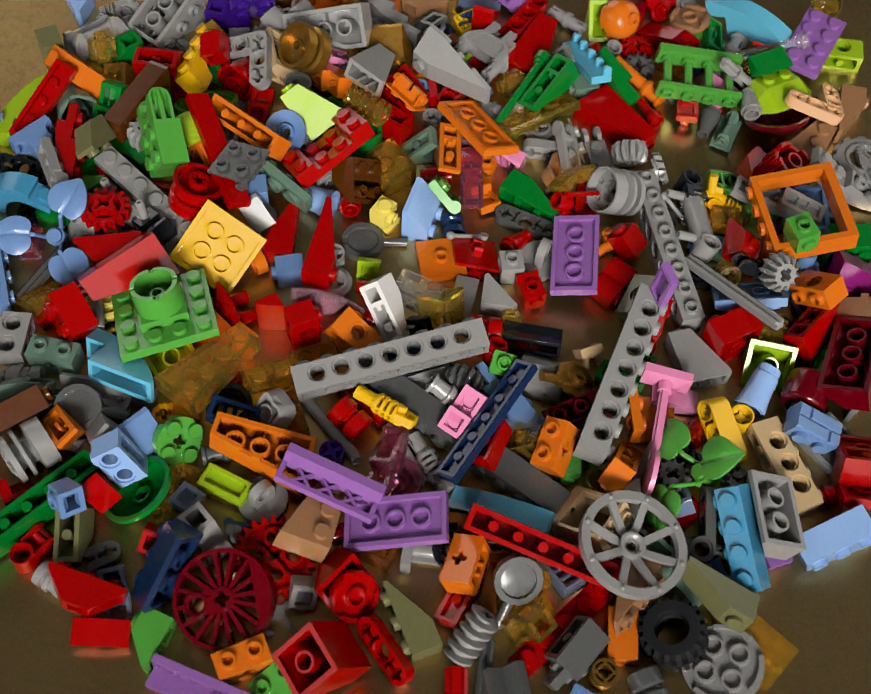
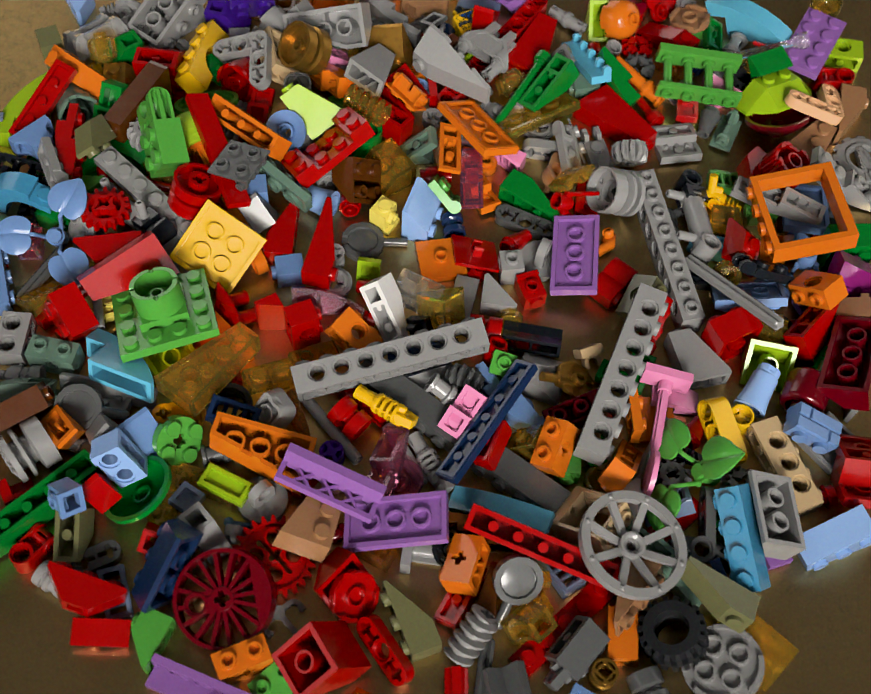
red brick [200,29,230,66] -> none
light grey slope [288,575,318,610] -> none
light grey hinge [446,231,489,241] -> none
red brick [607,222,648,259] -> none
light grey gear [649,152,668,186] -> none
medium lavender tile [649,261,679,308] -> none
light grey hinge [661,191,687,226] -> none
light grey axle [719,57,752,89] -> none
light grey cone [741,88,762,121] -> none
light grey gear [758,251,800,293] -> none
bright green brick [783,211,821,254] -> none
none -> light grey slope [651,123,703,165]
none -> red piece [813,67,855,94]

